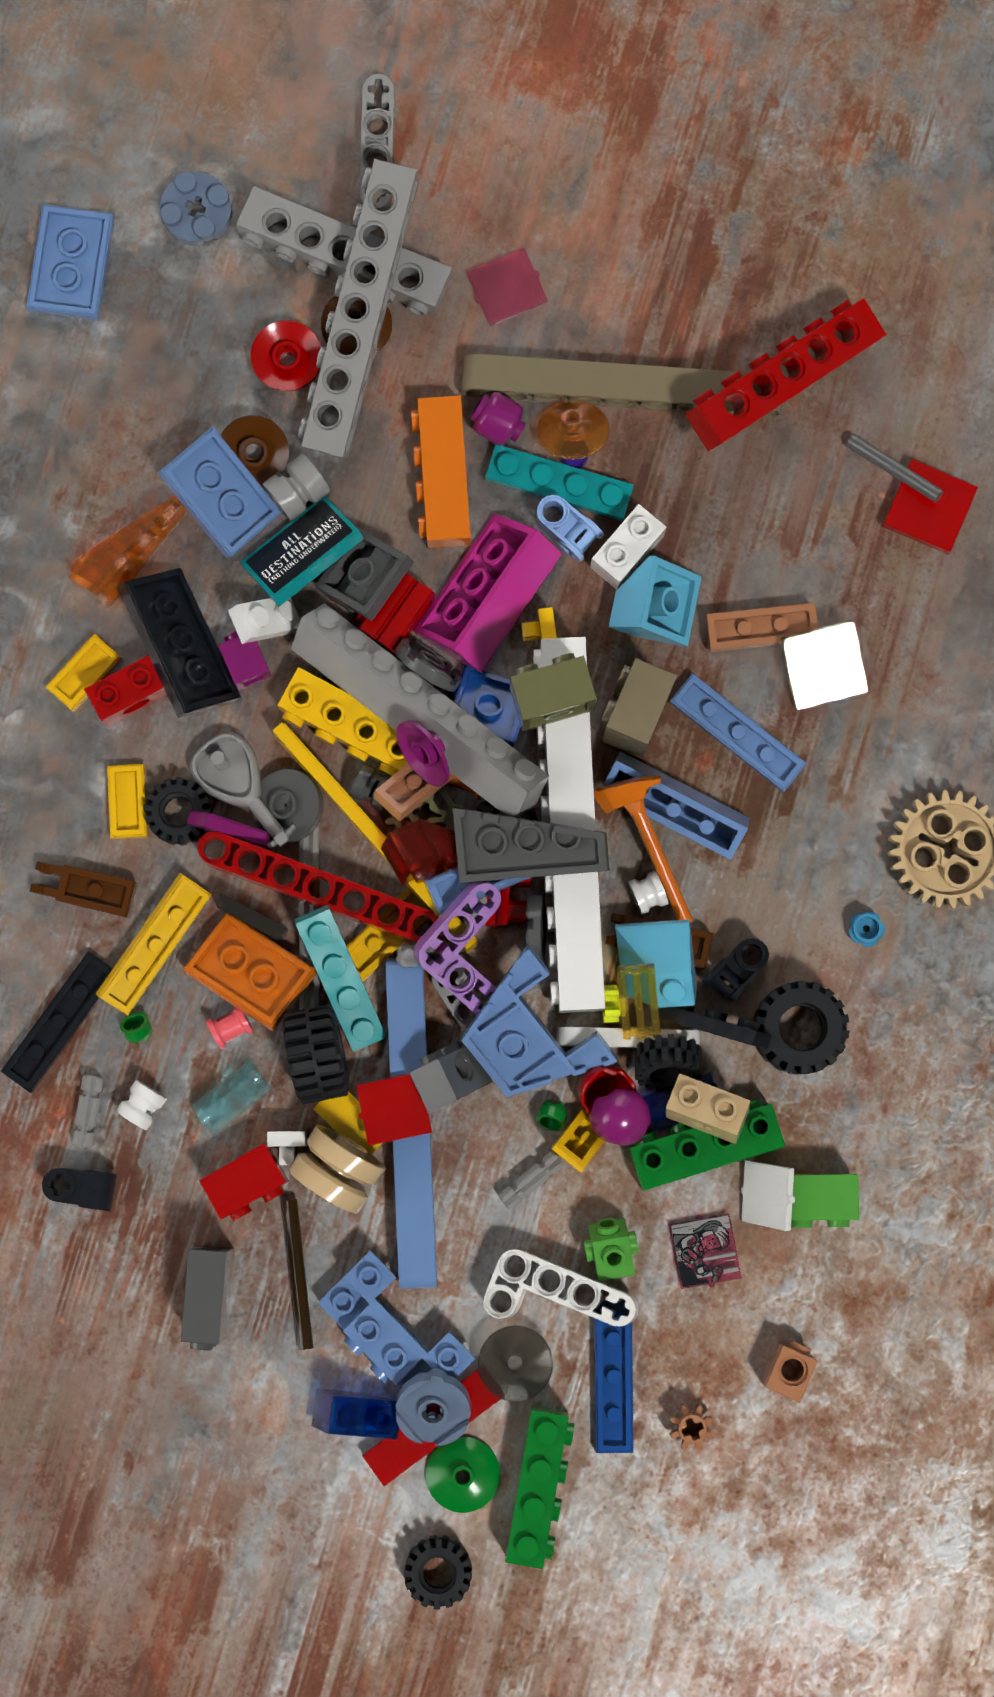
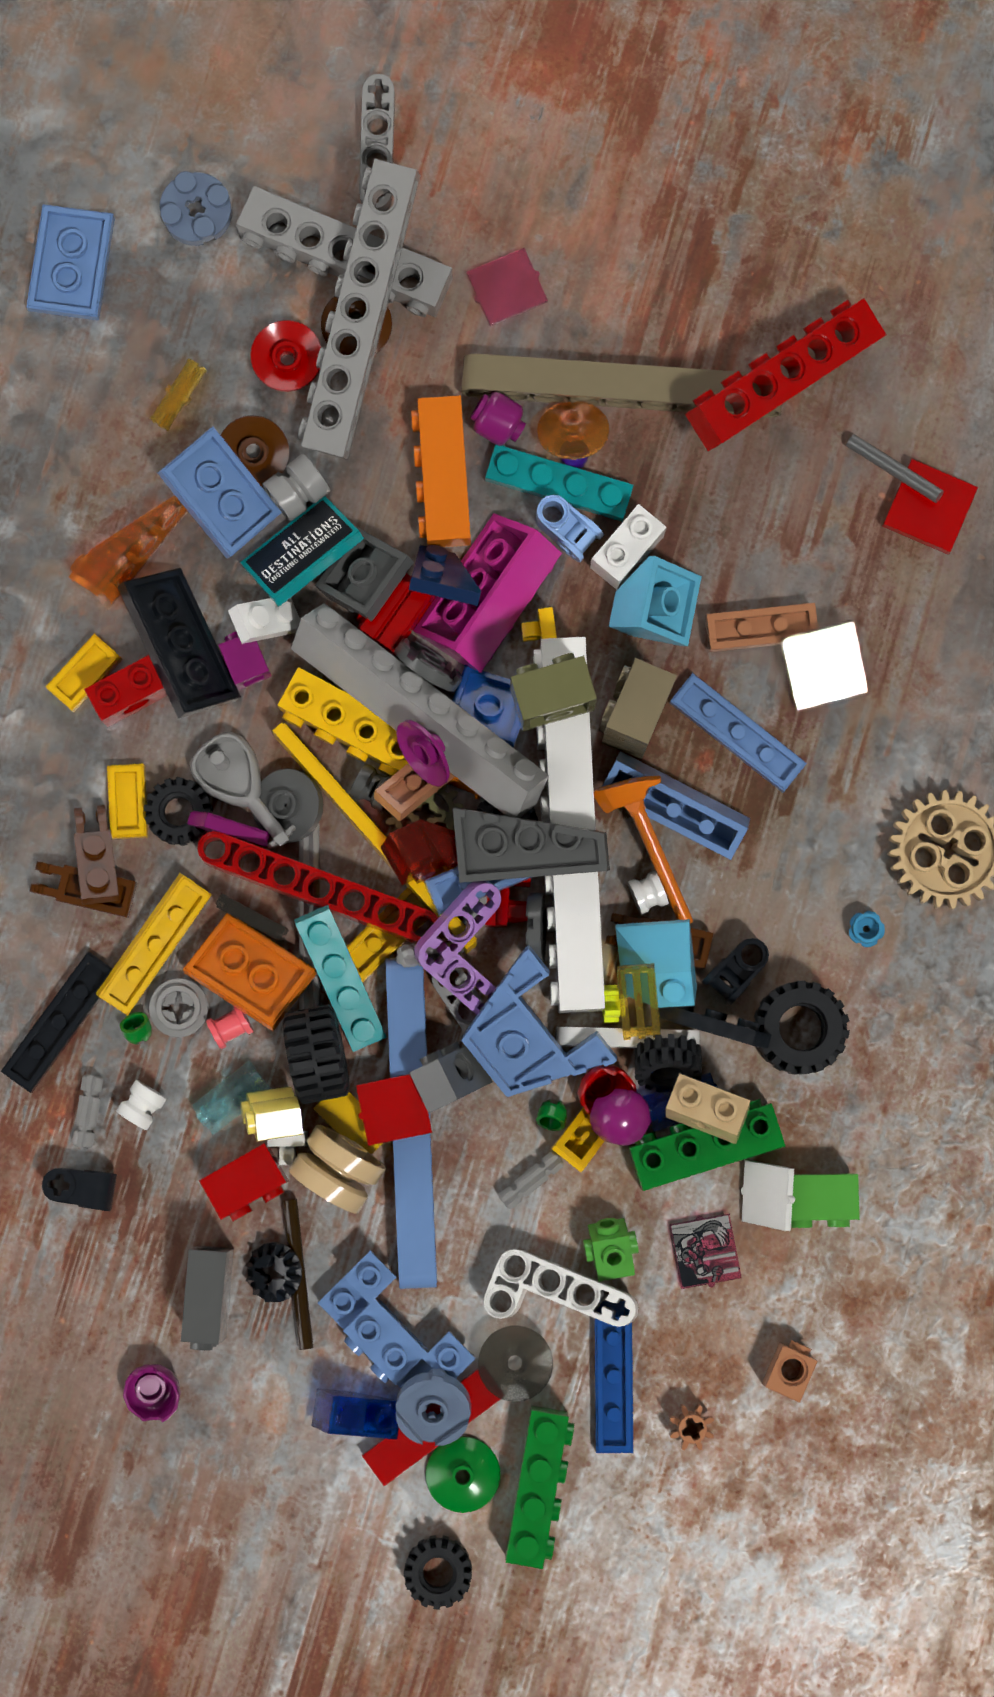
none -> reddish brown hinge [74,805,119,905]
none -> magenta hair [123,1364,181,1422]
none -> clear yellow pin [149,358,207,431]
none -> light grey gear [149,978,209,1038]
none -> light yellow brick [240,1086,303,1142]
none -> black gear [245,1242,302,1302]
none -> dark blue wing [409,545,481,606]

